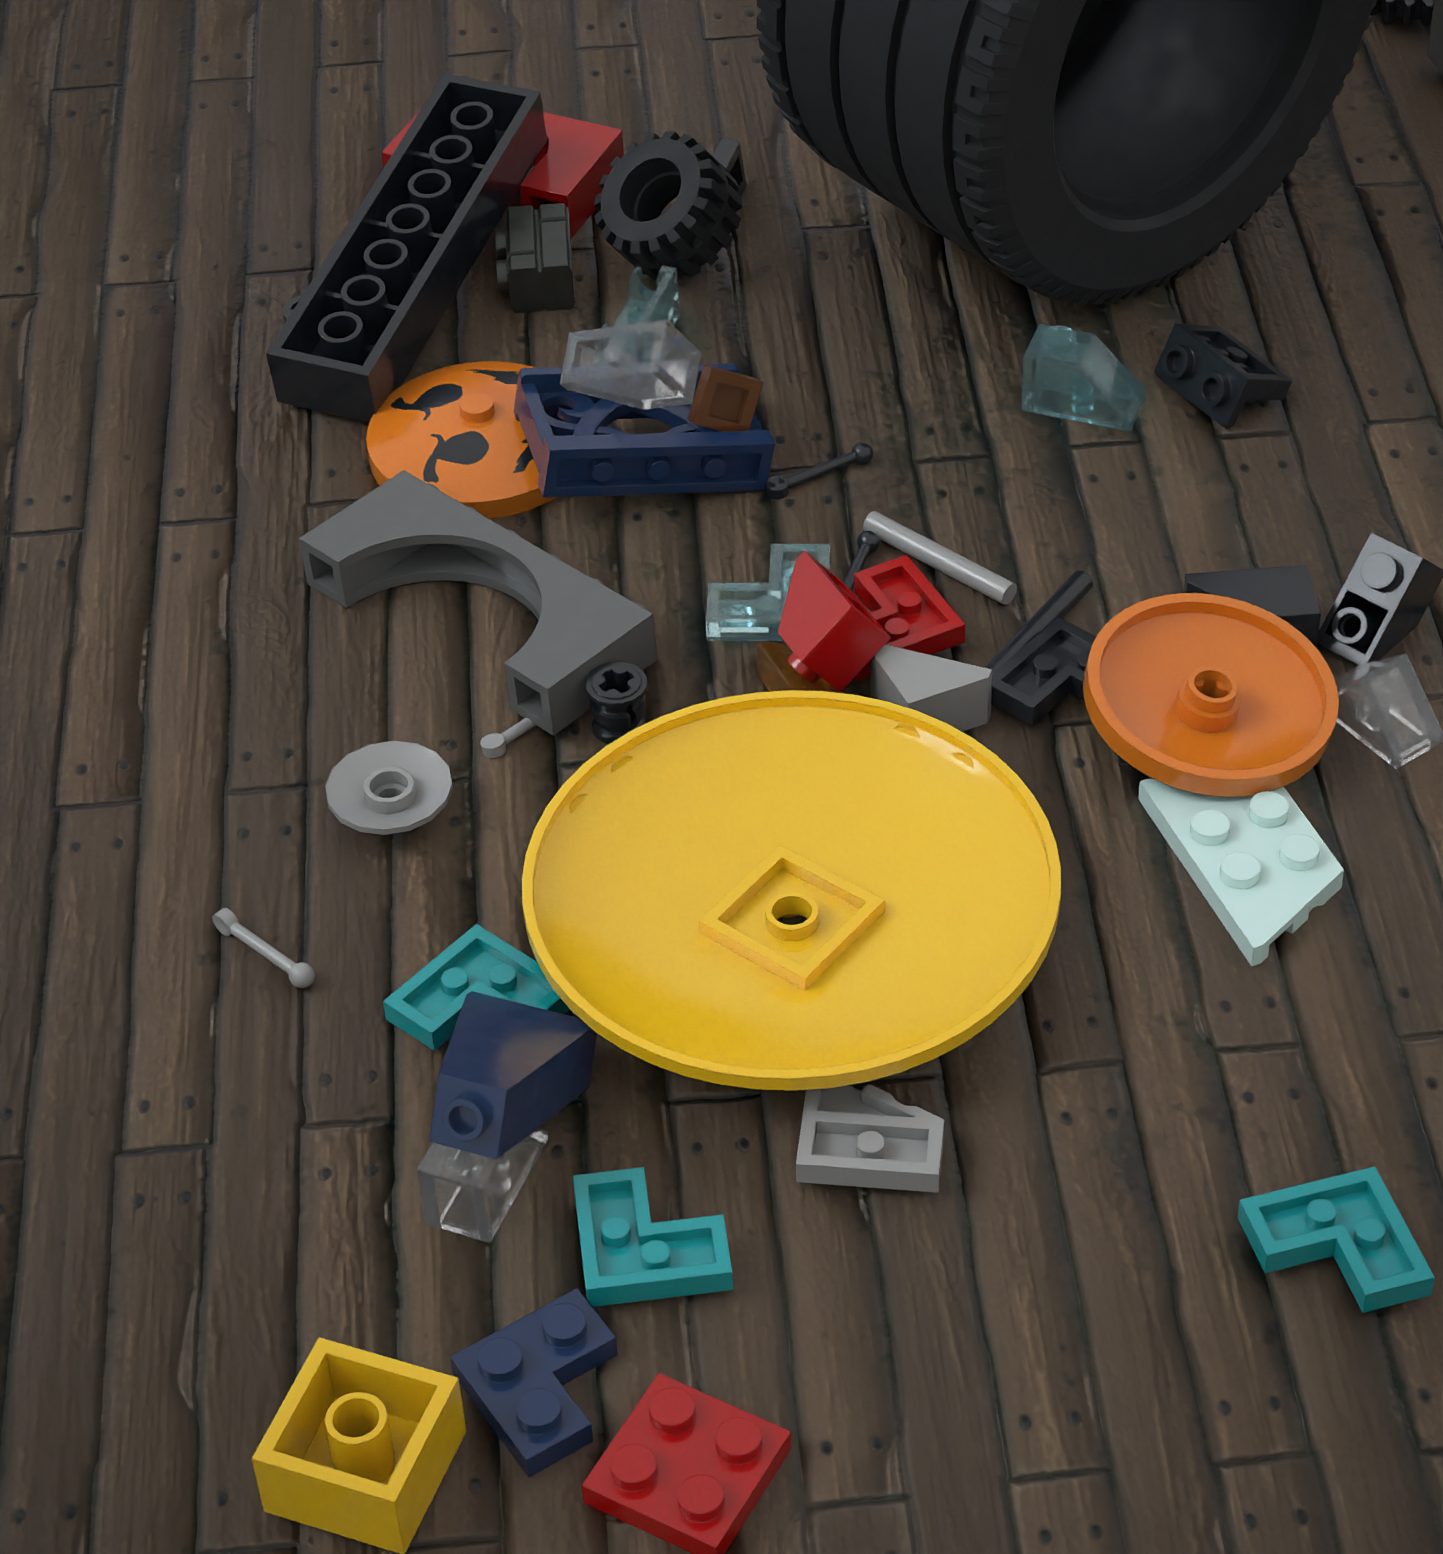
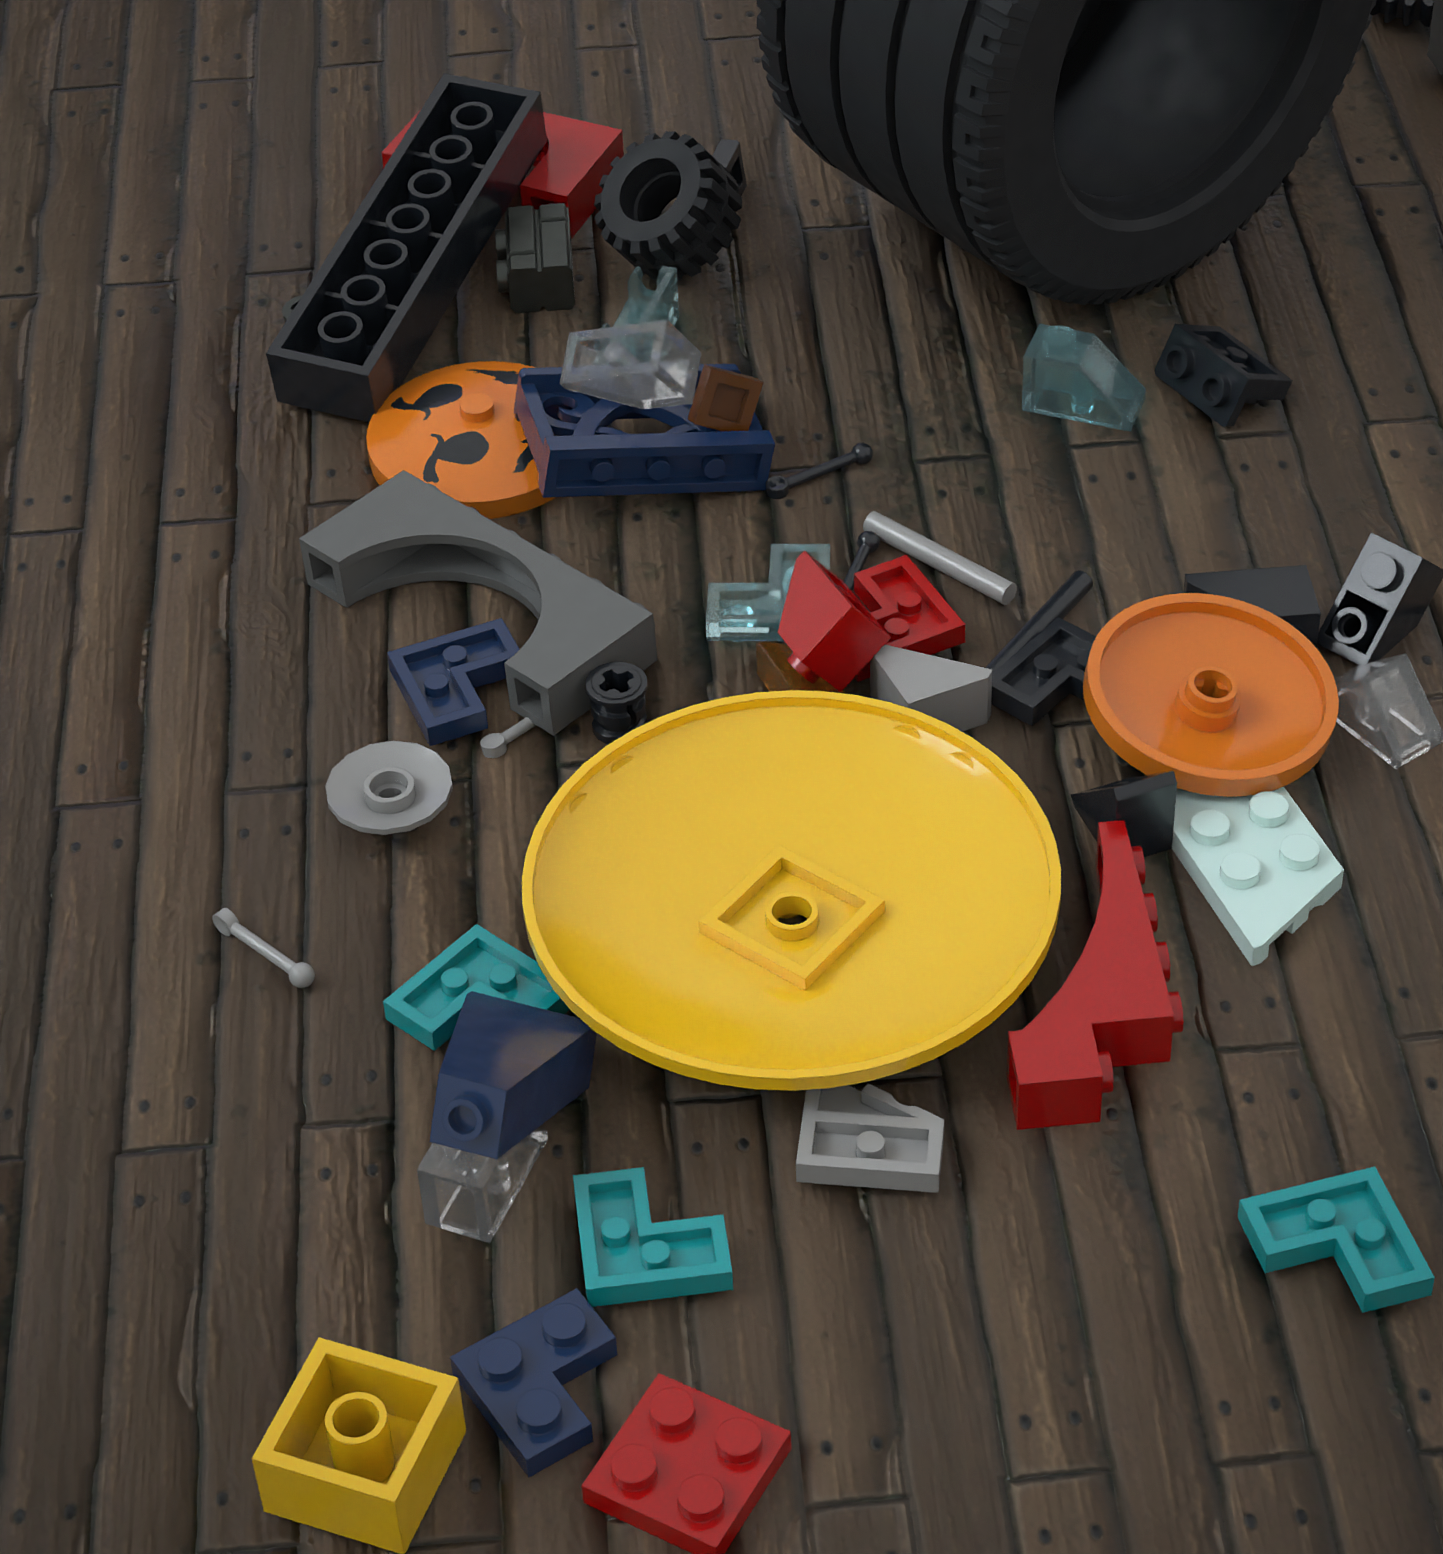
none -> dark blue plate [387,618,520,746]
none -> red arch [1007,820,1184,1130]
none -> black slope [1071,771,1177,857]

